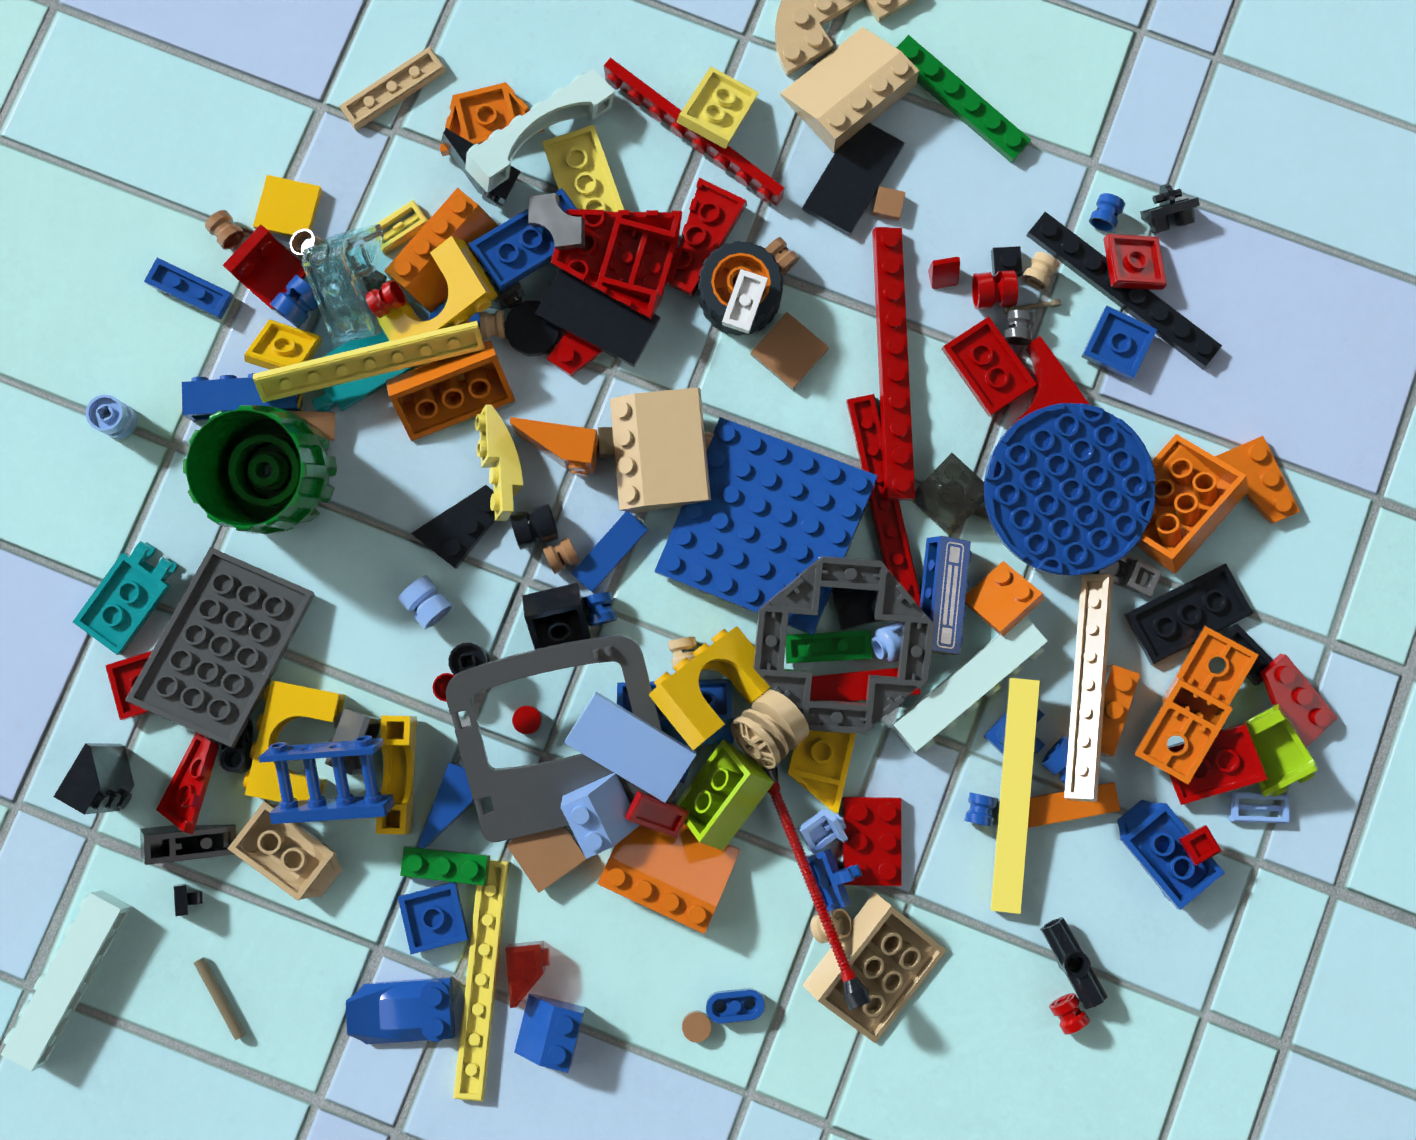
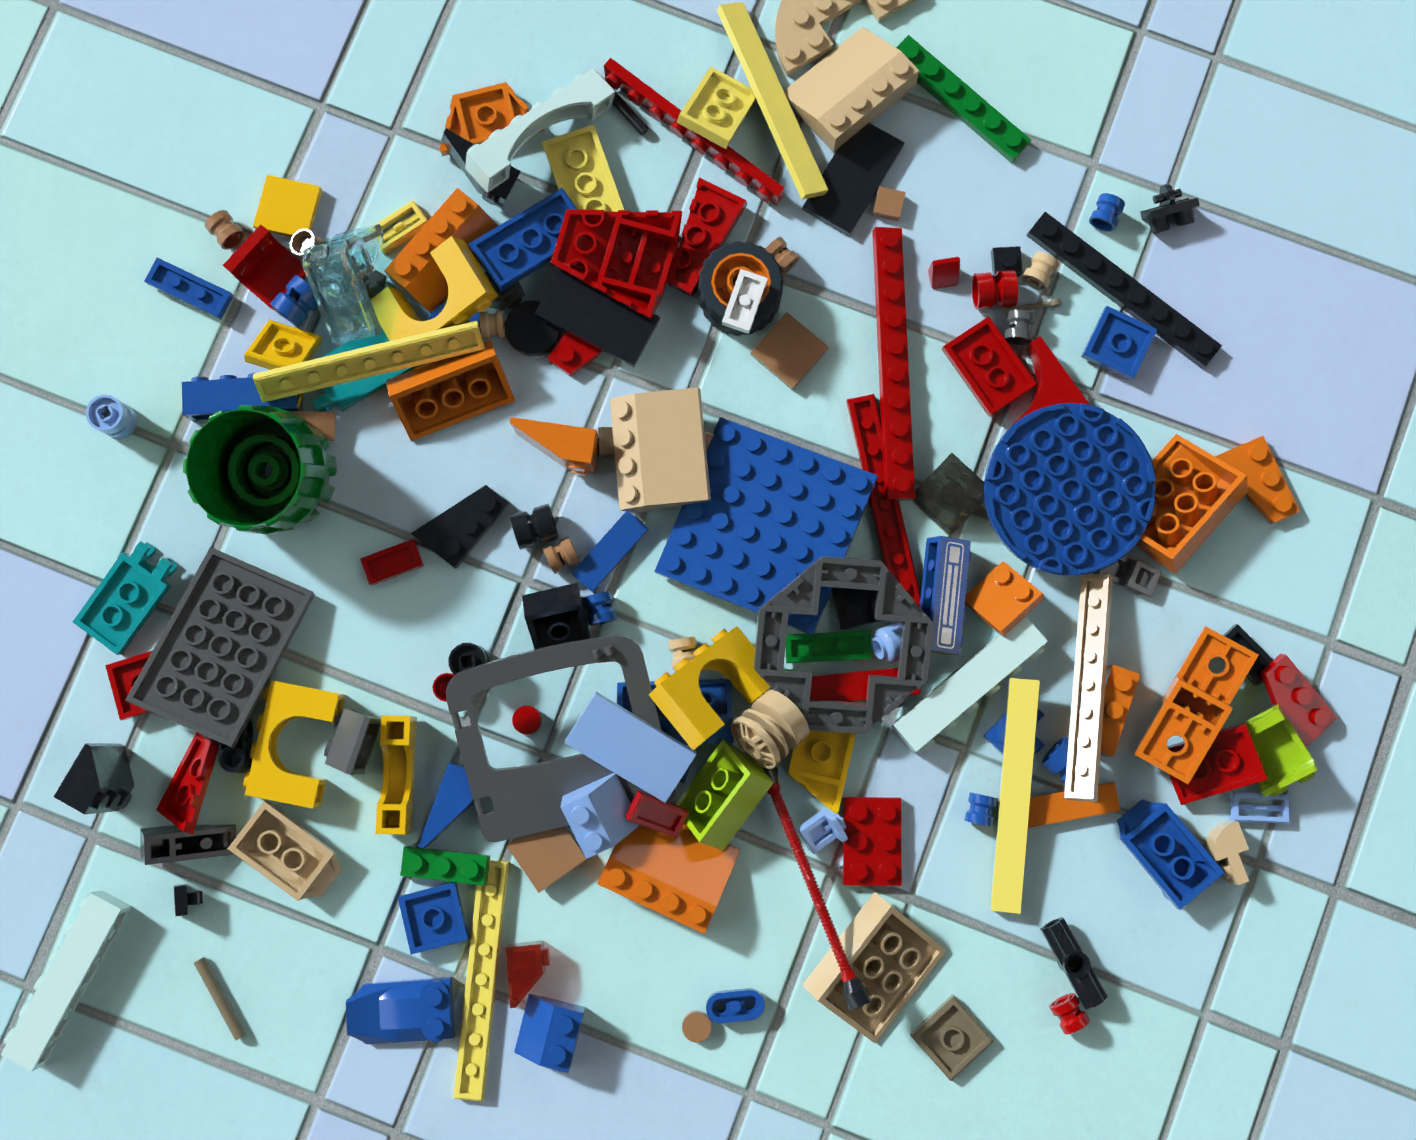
blue fence [259,736,395,824] -> none
tan tile [339,46,446,131] -> none
red wheel [365,280,406,318] -> none
light blue wheel [398,575,453,629] -> none
light yellow slope [475,404,523,521] -> none
tile [528,193,585,250] -> none
blue plate [806,848,862,911] -> none
tan wheel [810,908,852,944] -> none
red tile [1103,234,1167,290] -> none
black tile [1124,563,1253,665] -> none
red tile [1179,825,1222,865] -> none
none -> red tile [360,539,424,586]
none -> black bar [594,69,649,136]
none -> light yellow tile [717,2,828,200]
none -> dark tan tile [910,995,993,1081]
none -> tan brick [1205,820,1249,885]

